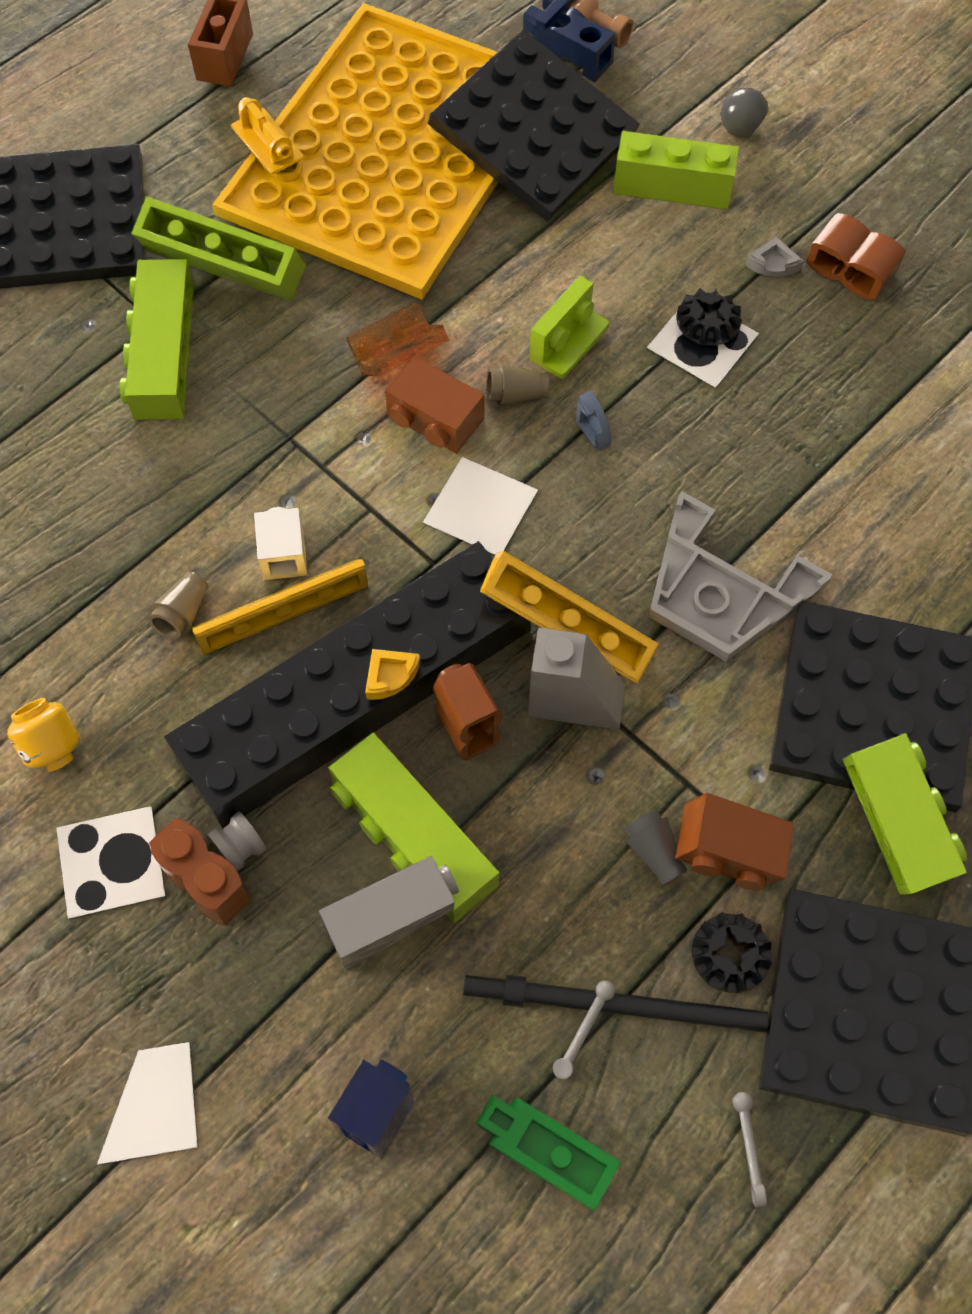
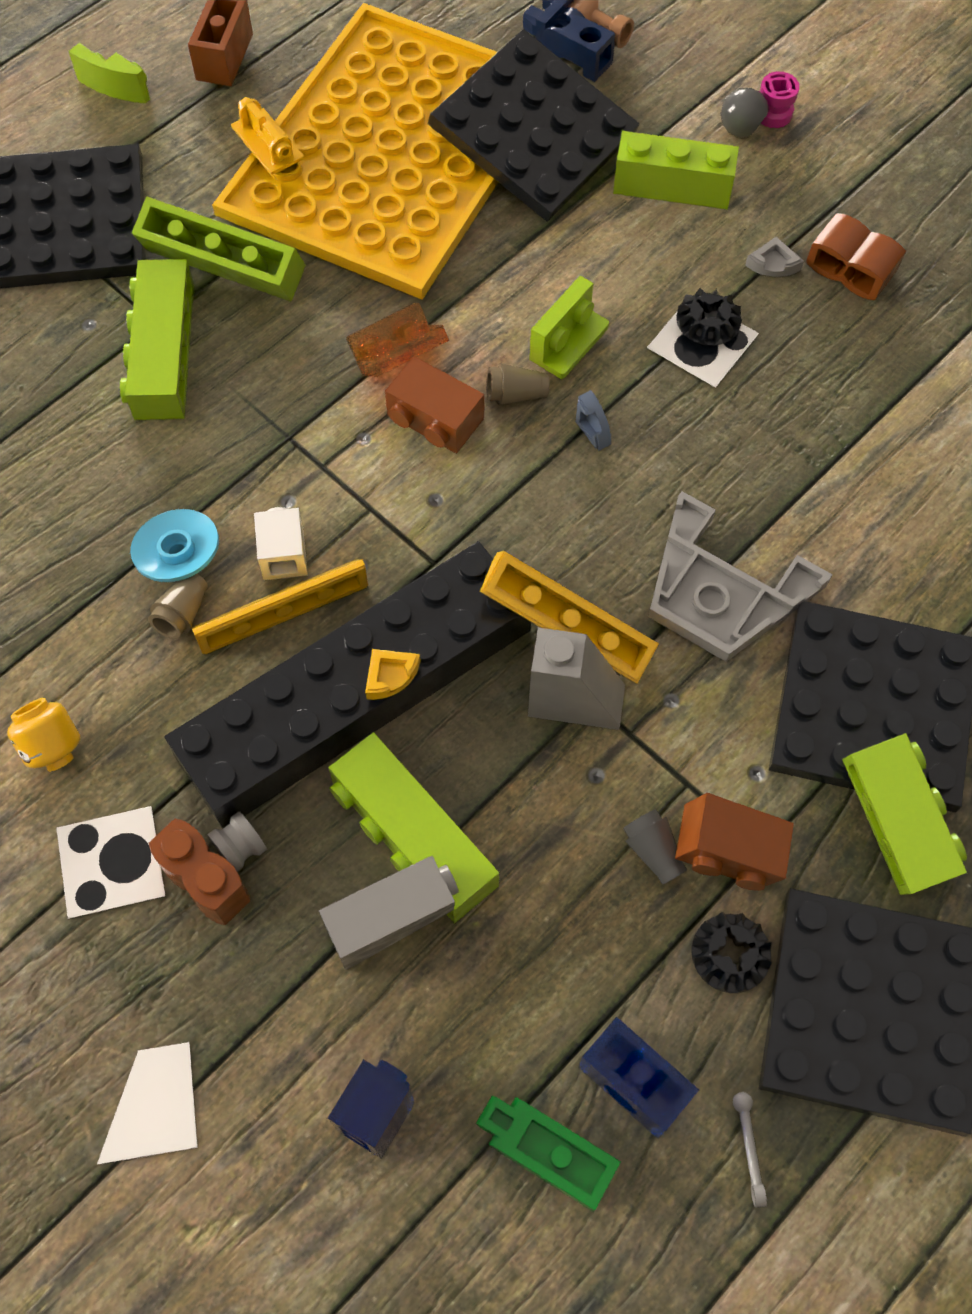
white sticker [423,457,538,555] -> none
dark orange brick [433,663,502,761] -> none
black bar [463,974,769,1032] -> none
light grey hinge [553,980,616,1079] -> none
none -> lime slope [68,43,150,103]
none -> medium azure dish [130,509,219,582]
none -> clear blue brick [579,1017,699,1139]
none -> dark pink wheel [760,71,799,128]

